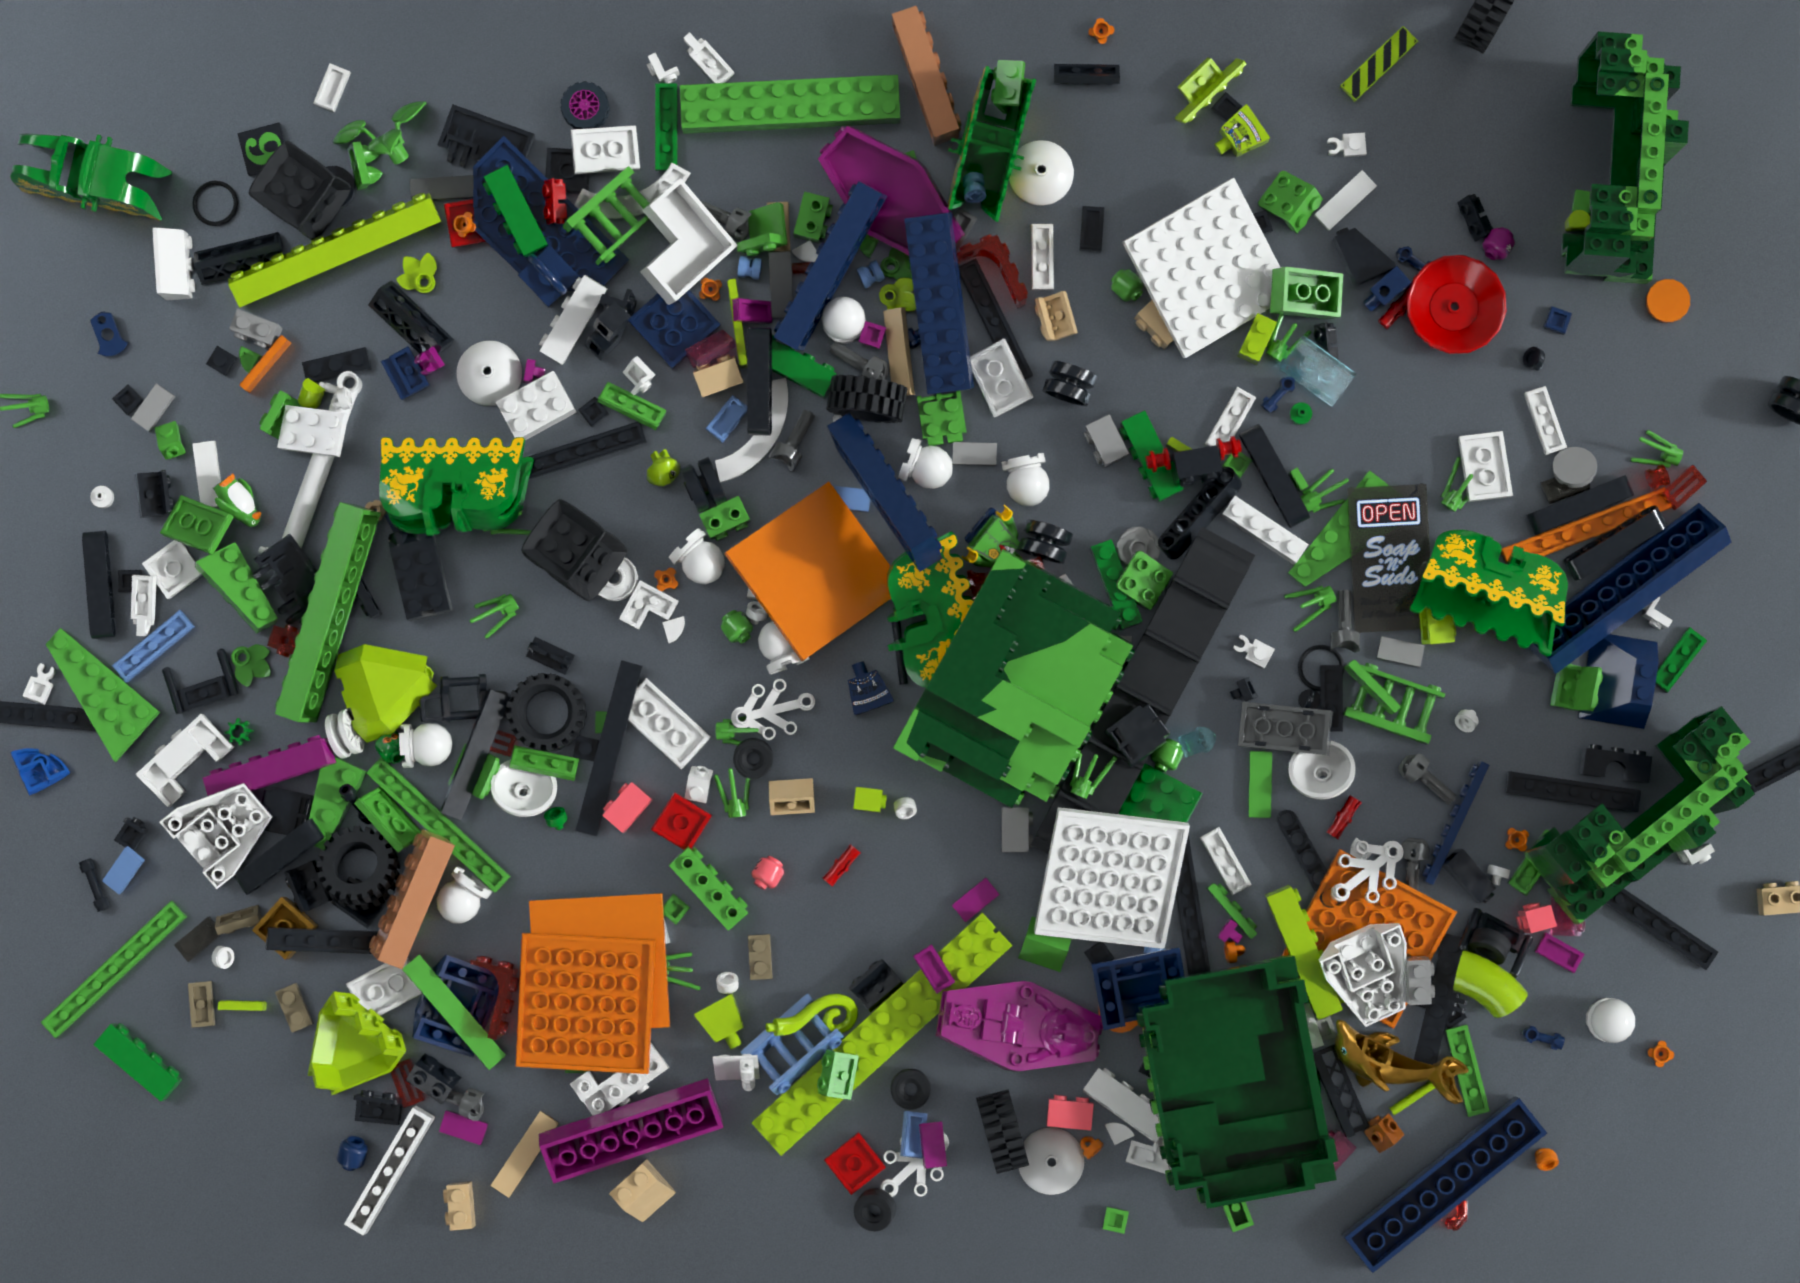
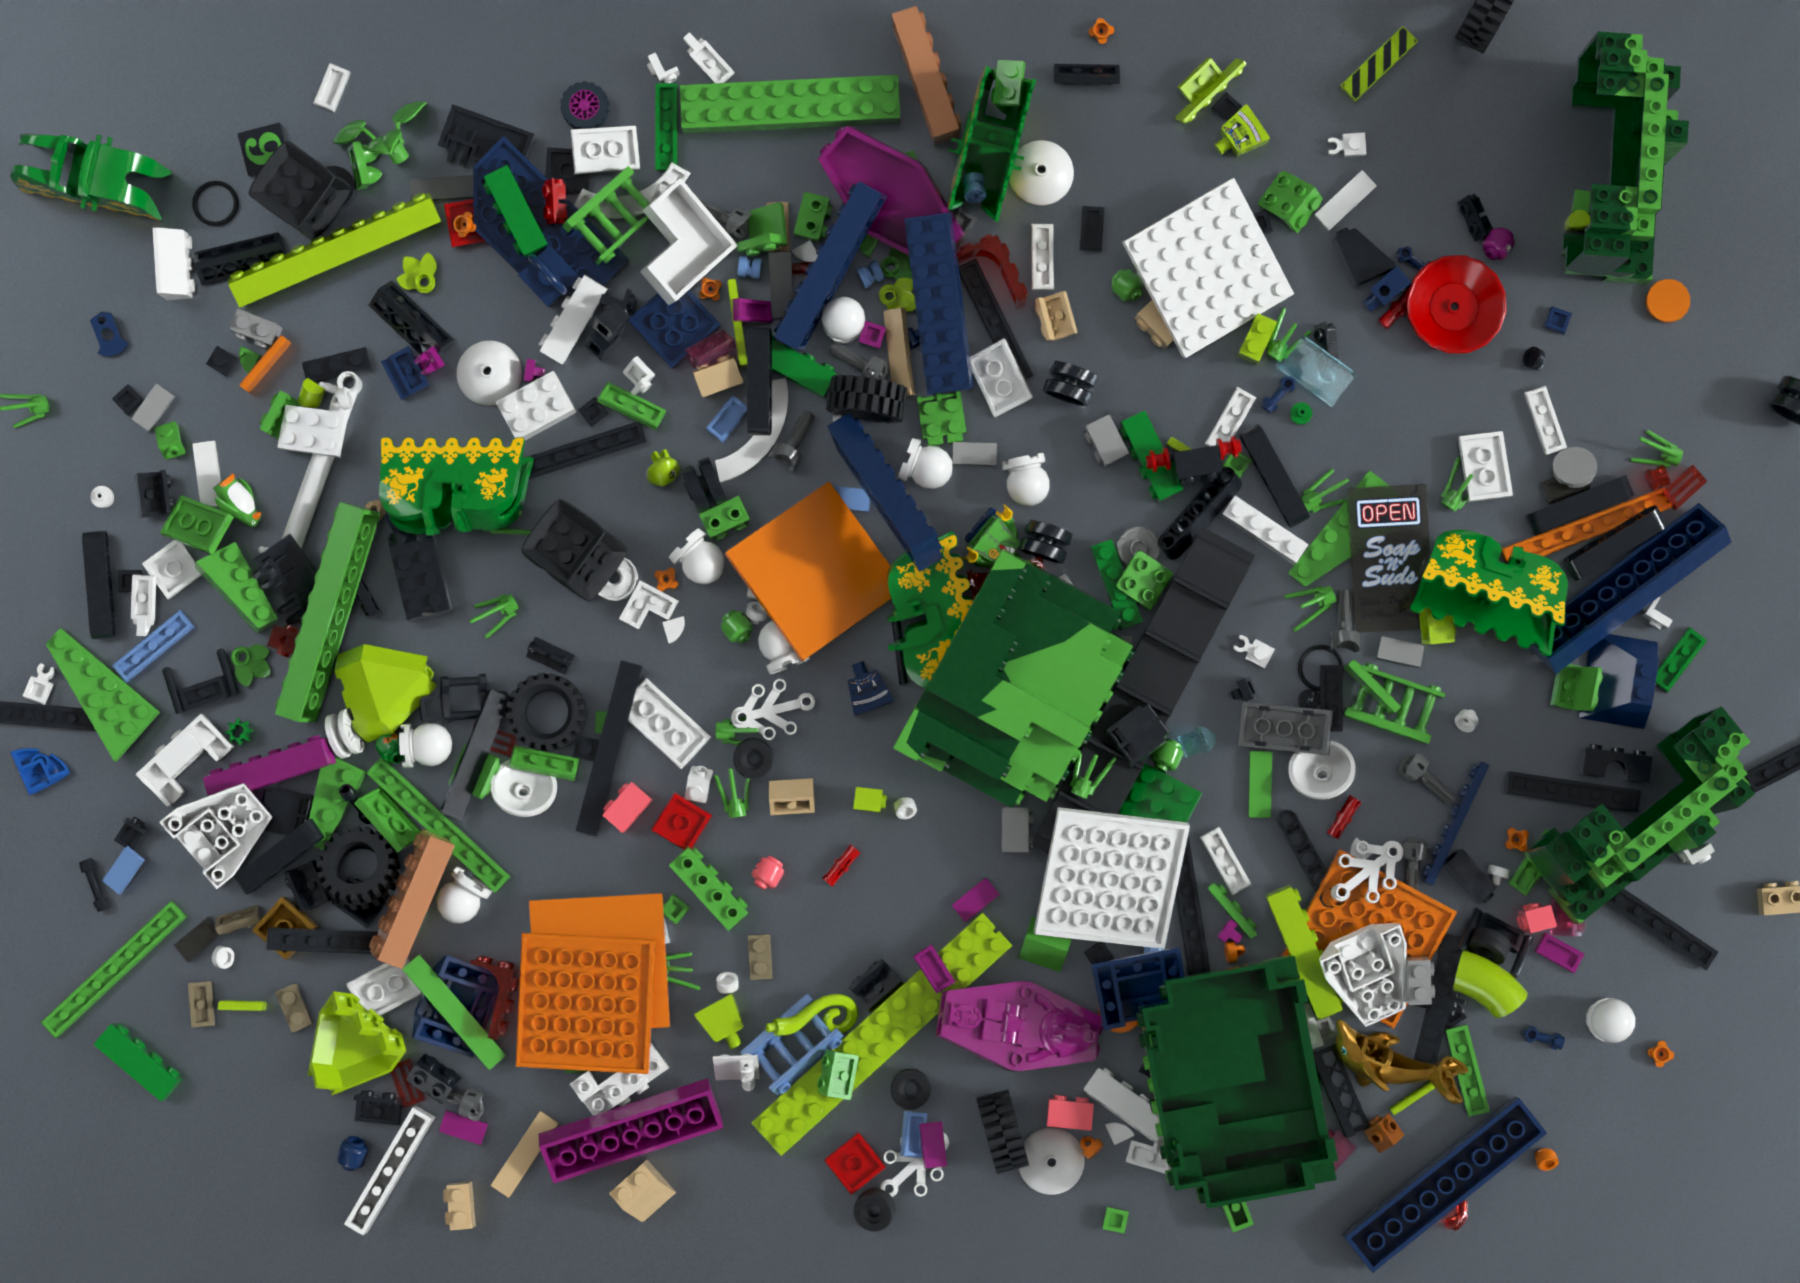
green tile [544,807,567,830] -> none
bright green brick [1270,267,1343,319] -> none
bright green tile [1288,467,1309,492] -> none

